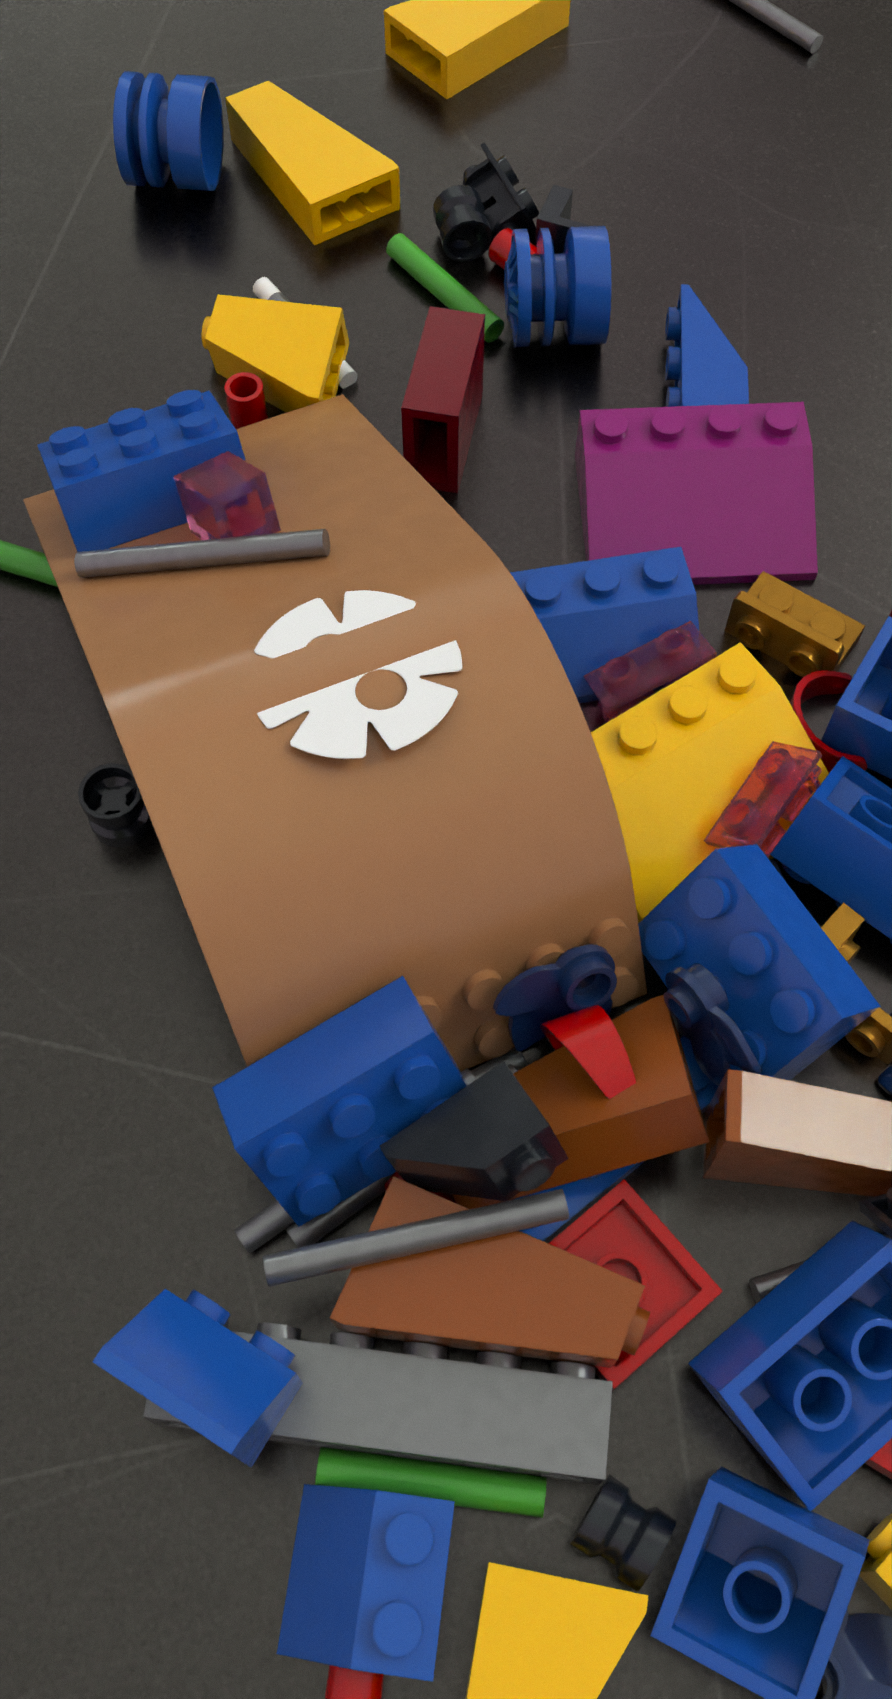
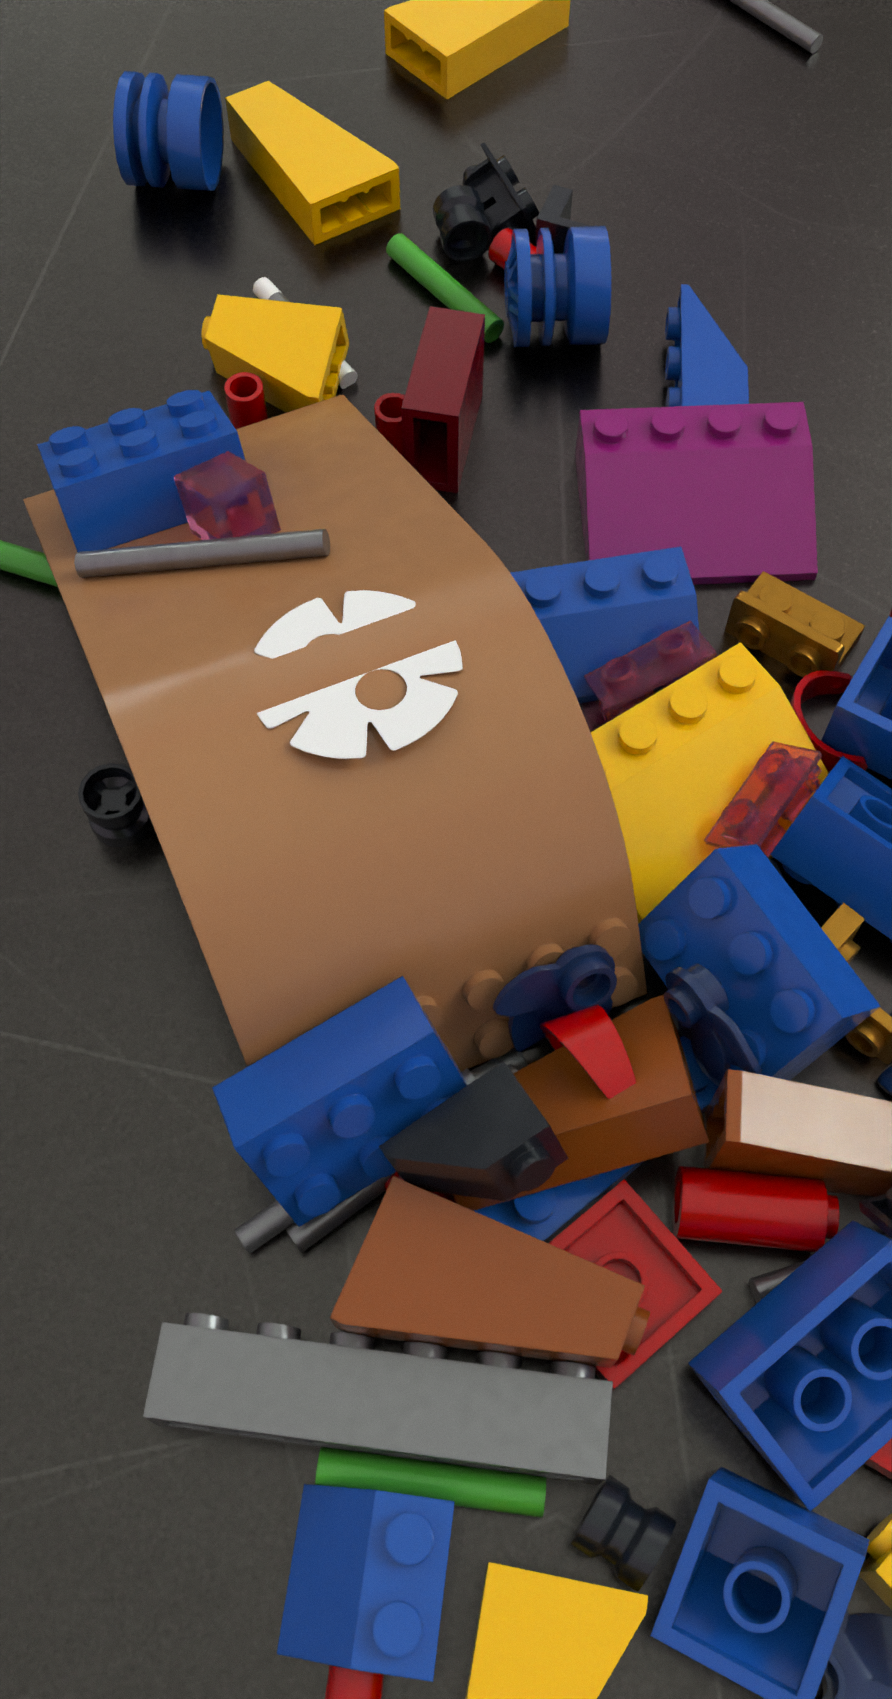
blue slope [92,1289,303,1468] -> none
flat silver bar [263,1189,569,1287] -> none
none -> red hinge [374,393,405,455]
none -> red brick [673,1166,839,1252]

